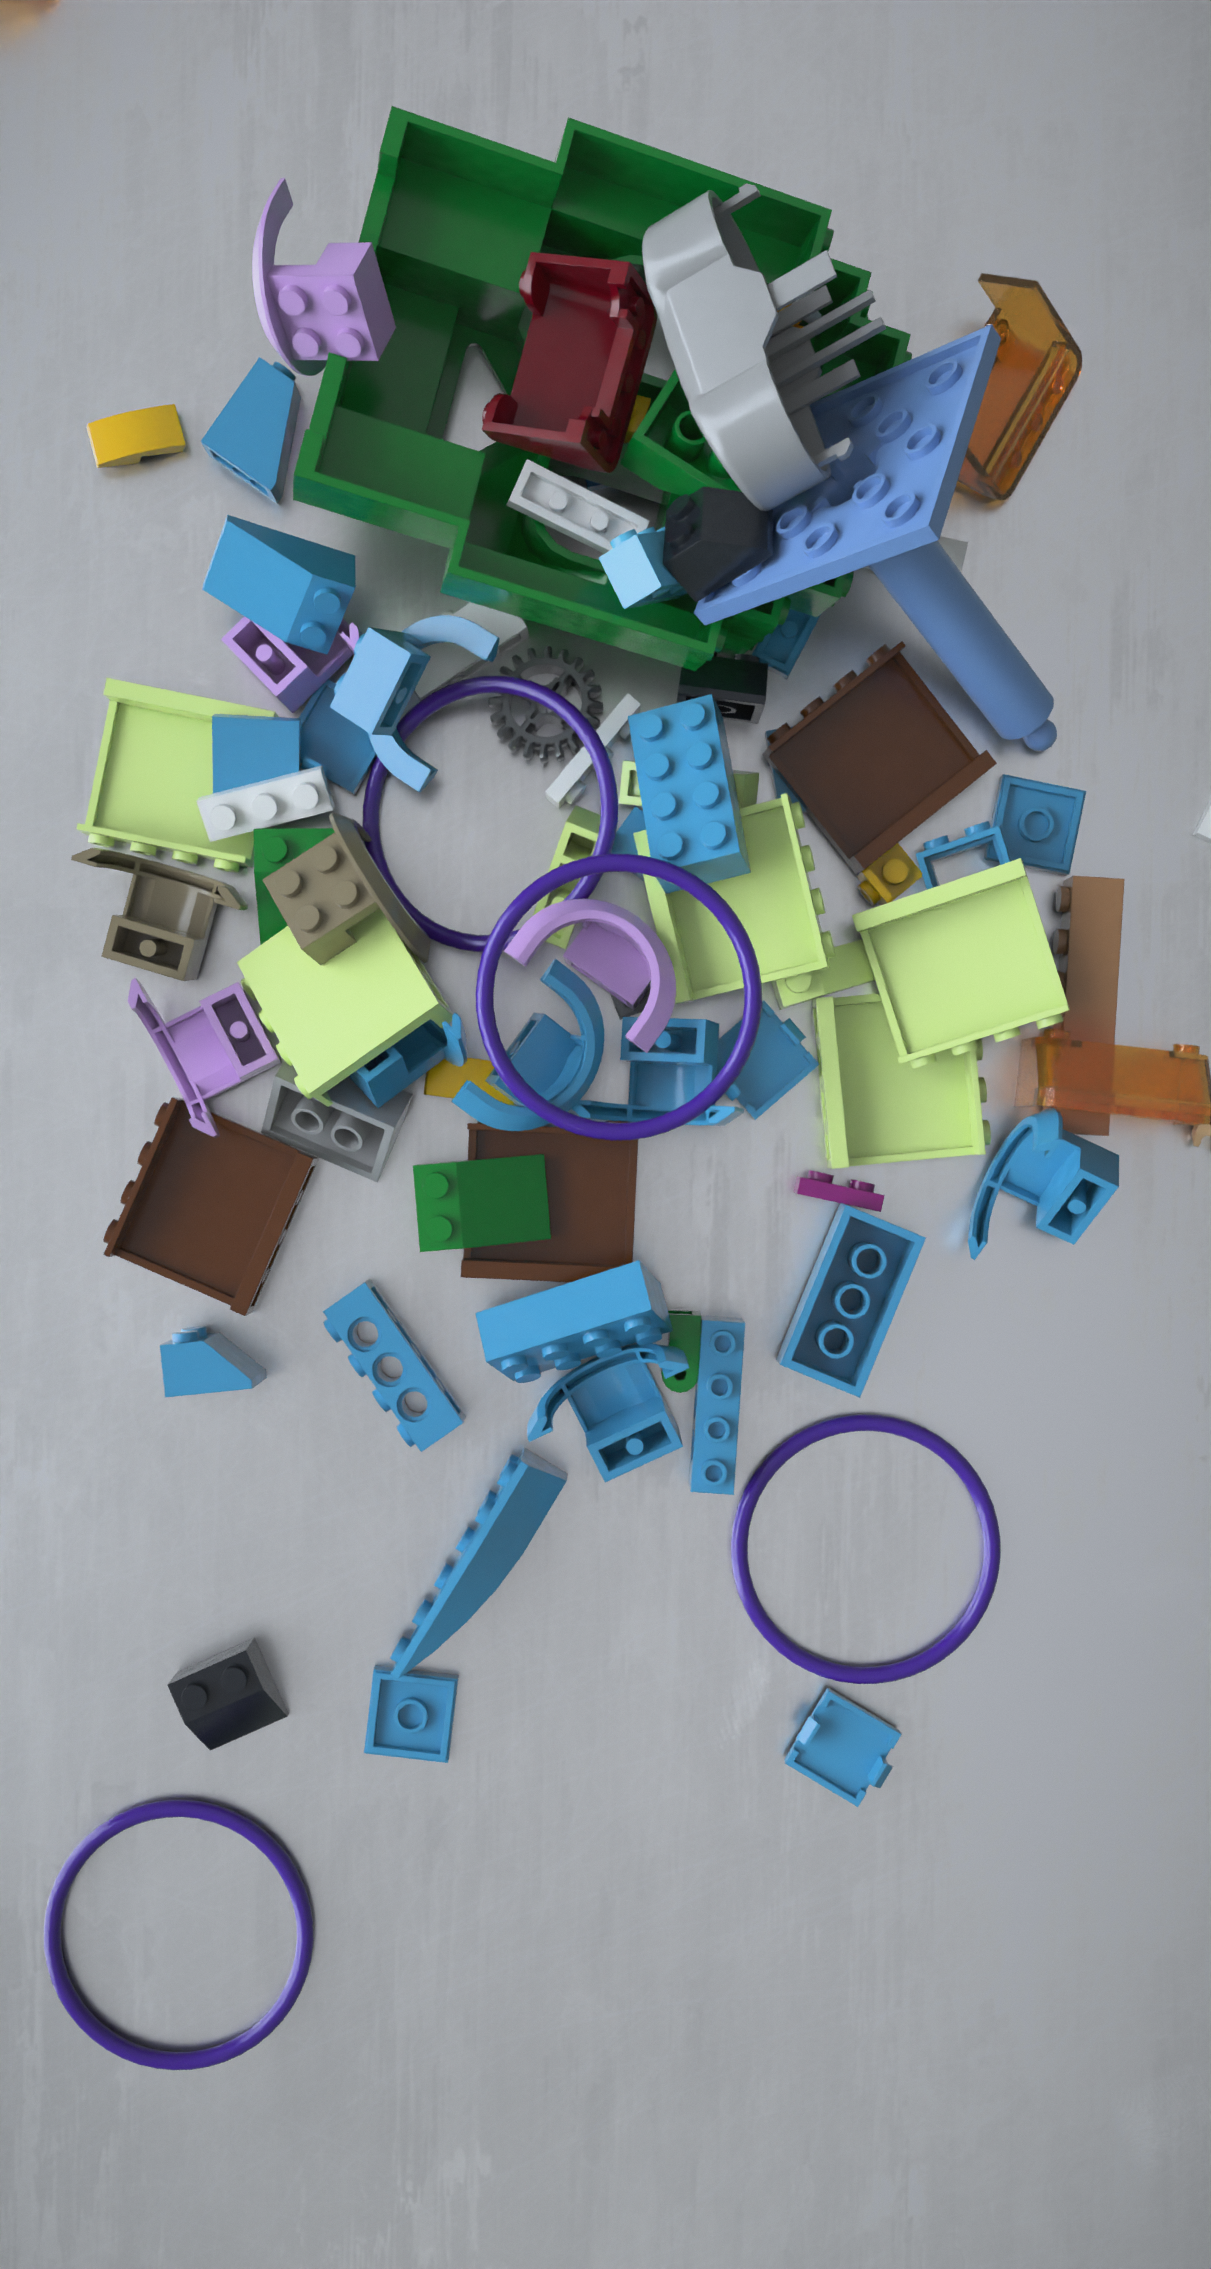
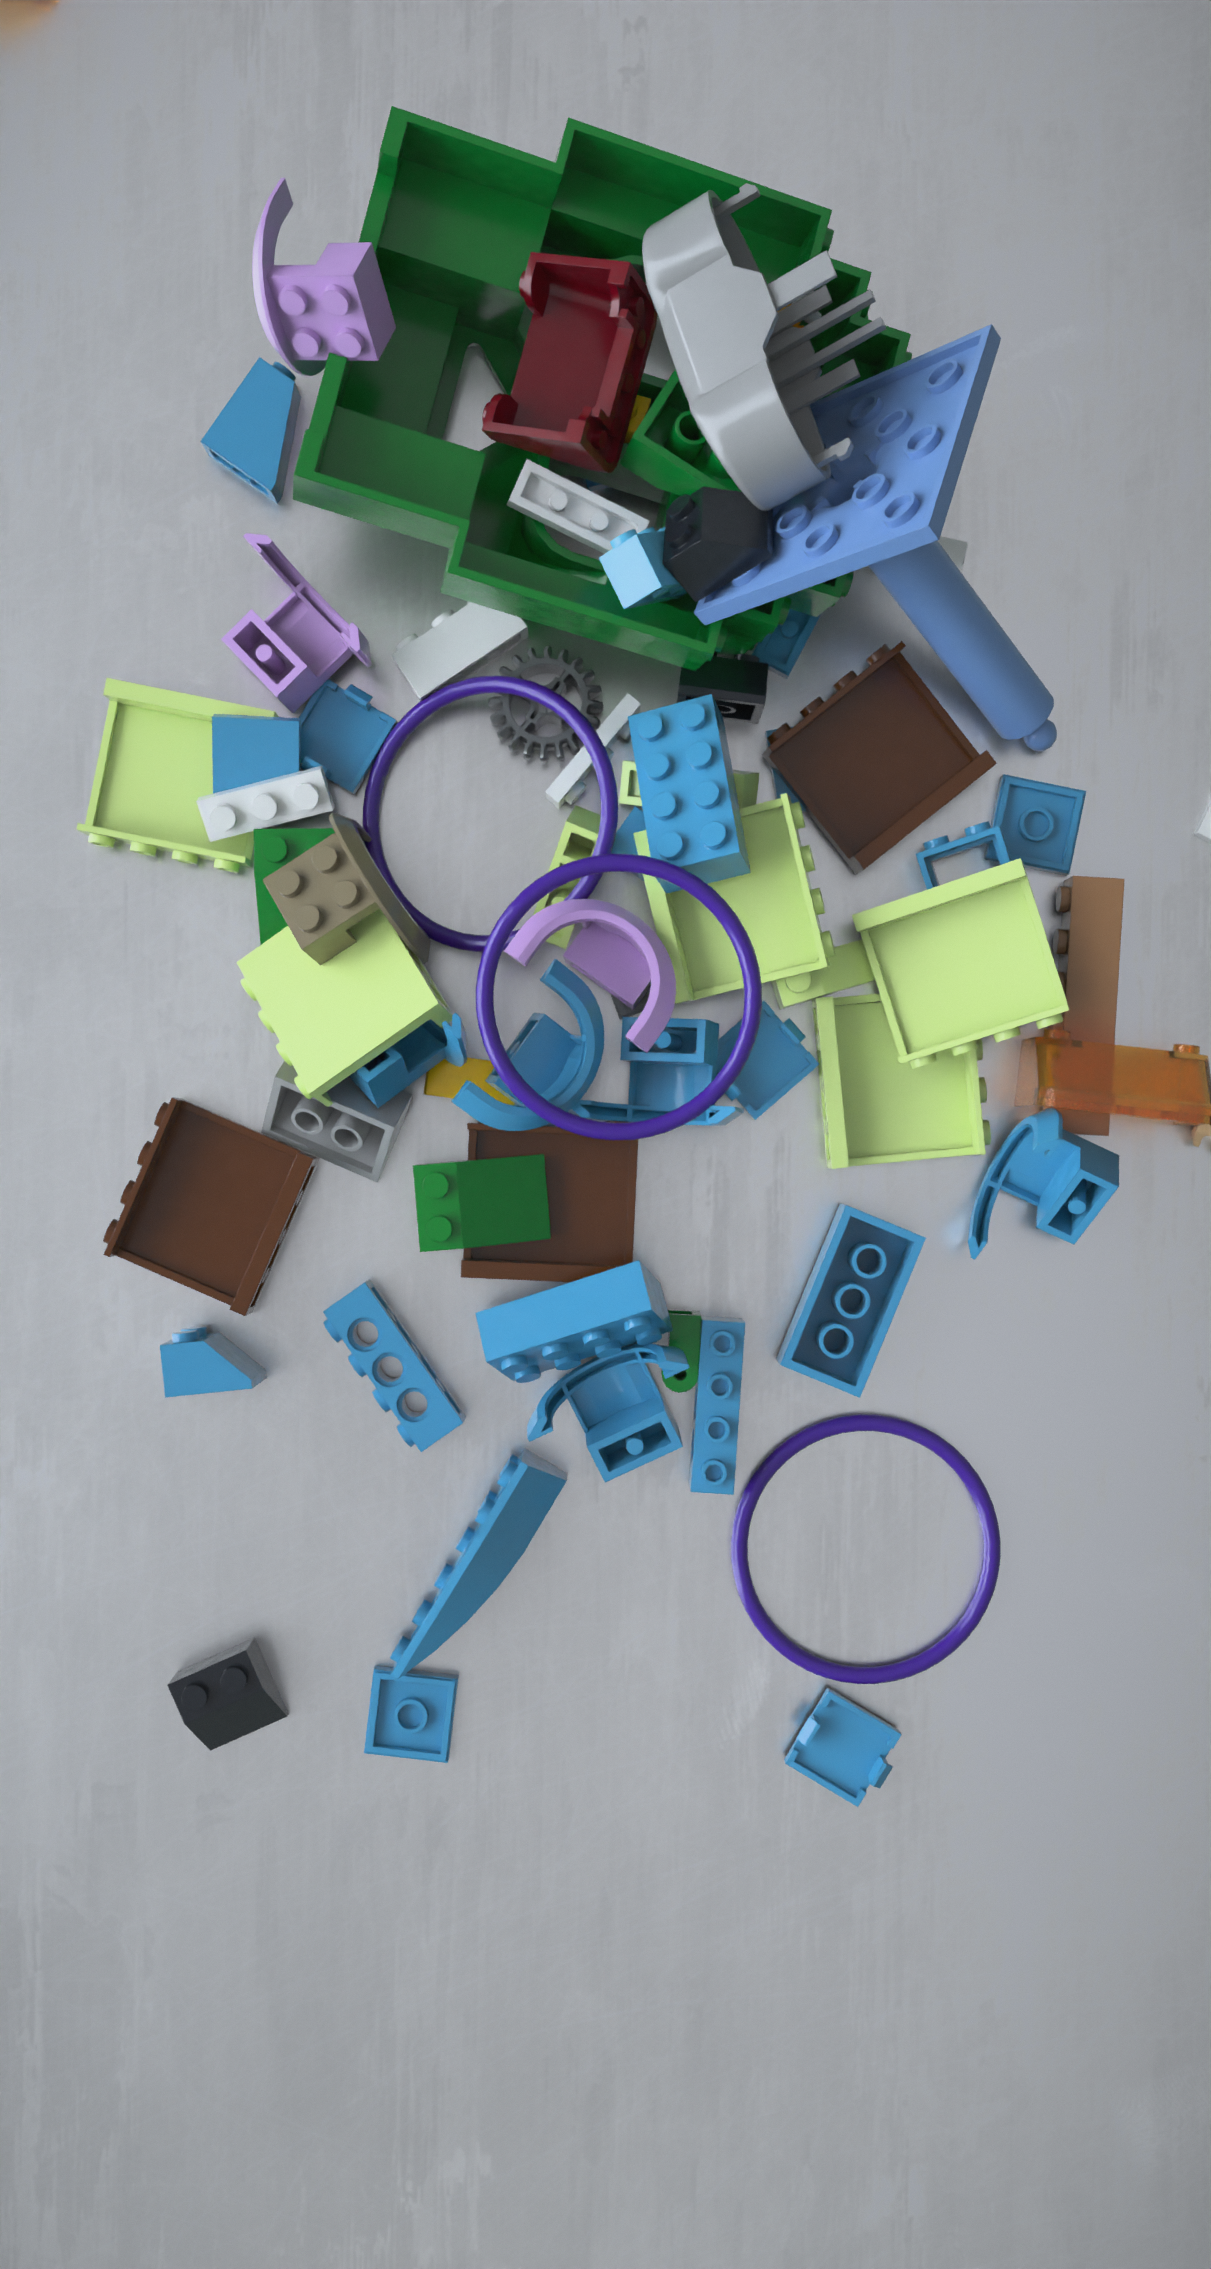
dark purple piece [44,1800,314,2070] -> none
dark tan piece [71,848,248,981] -> none
yellow slope [87,404,186,468] -> none
lavender piece [128,978,281,1138] -> none
dark azure slope [202,515,356,655] -> none
piece [330,615,500,792] -> none
magenta plate [793,1170,885,1212] -> none
yellow bracket [856,843,922,906] -> none
clear orange windscreen [958,273,1082,500] -> none

